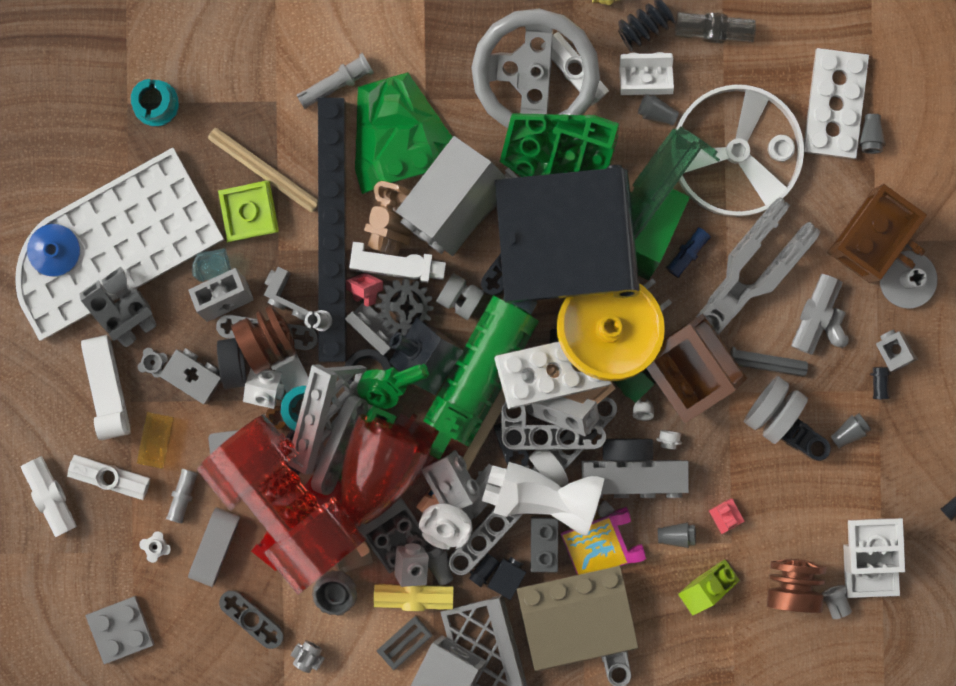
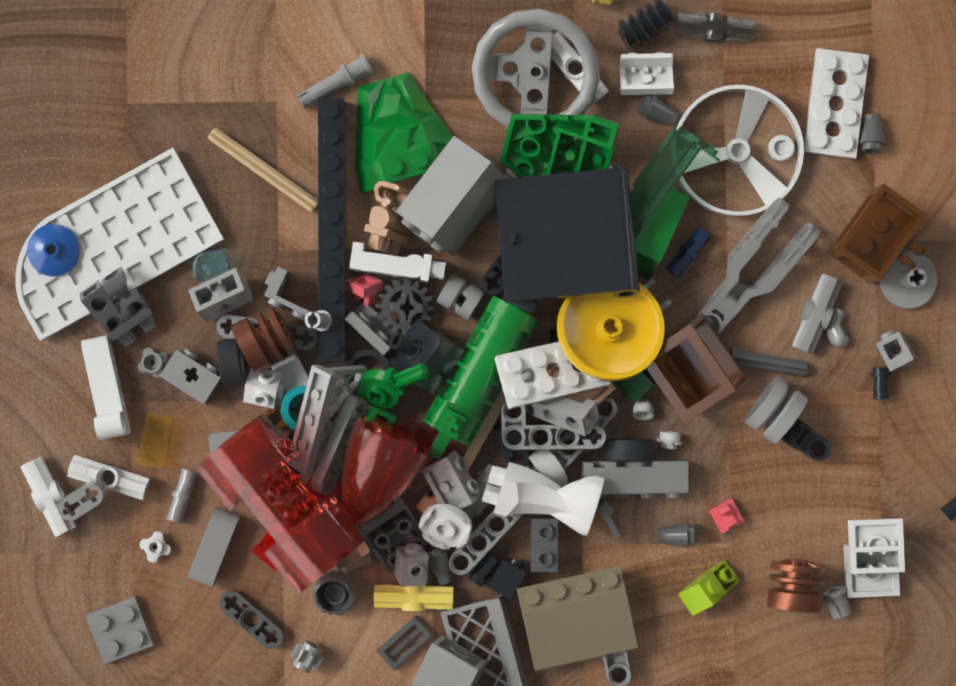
teal piece [131,79,179,127] -> none
lime tile [218,180,279,242] -> none
flag [561,506,646,575] -> none
dark grey cone [831,413,871,449] -> none
none -> light grey beam [58,481,106,521]

